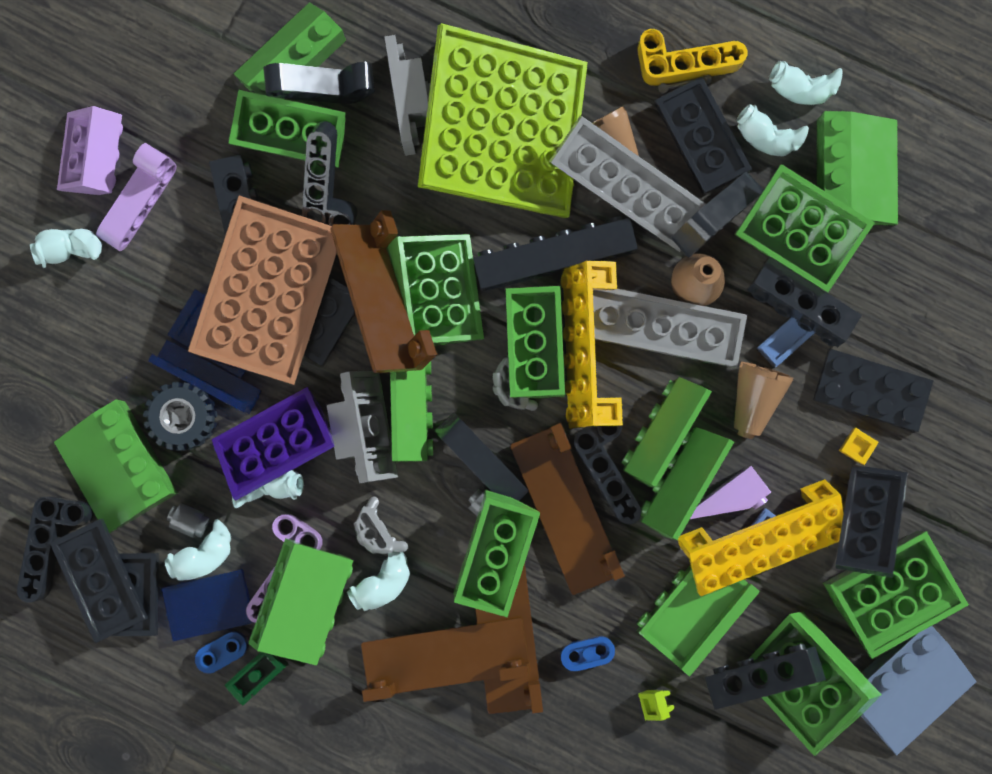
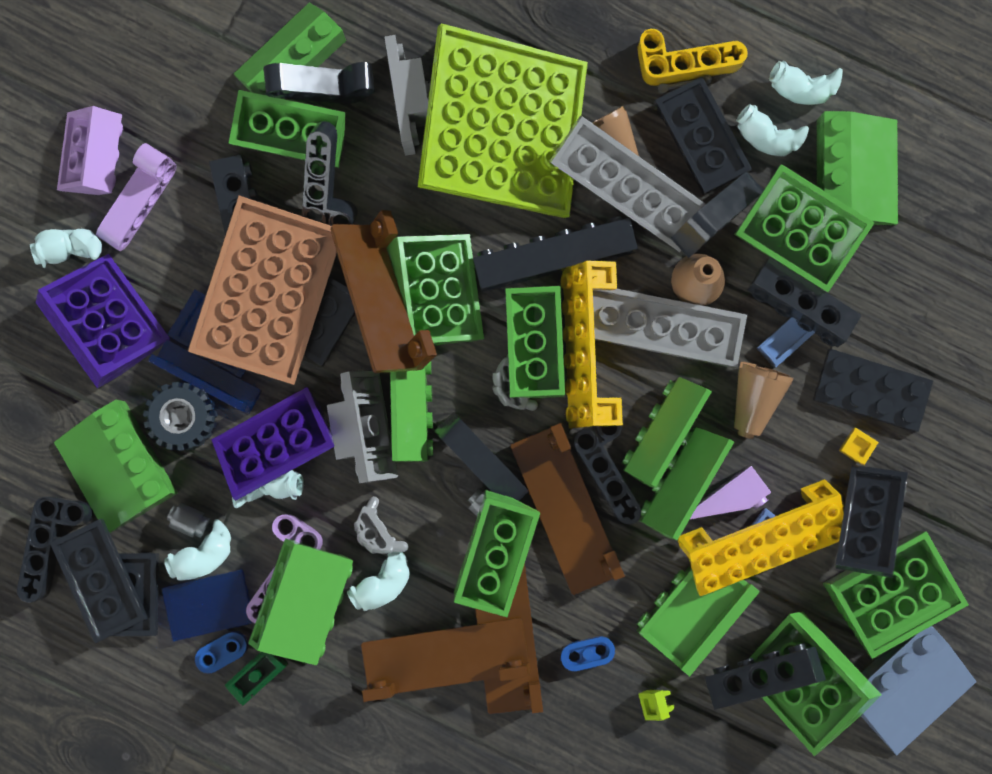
none -> dark purple slope [36,254,170,388]

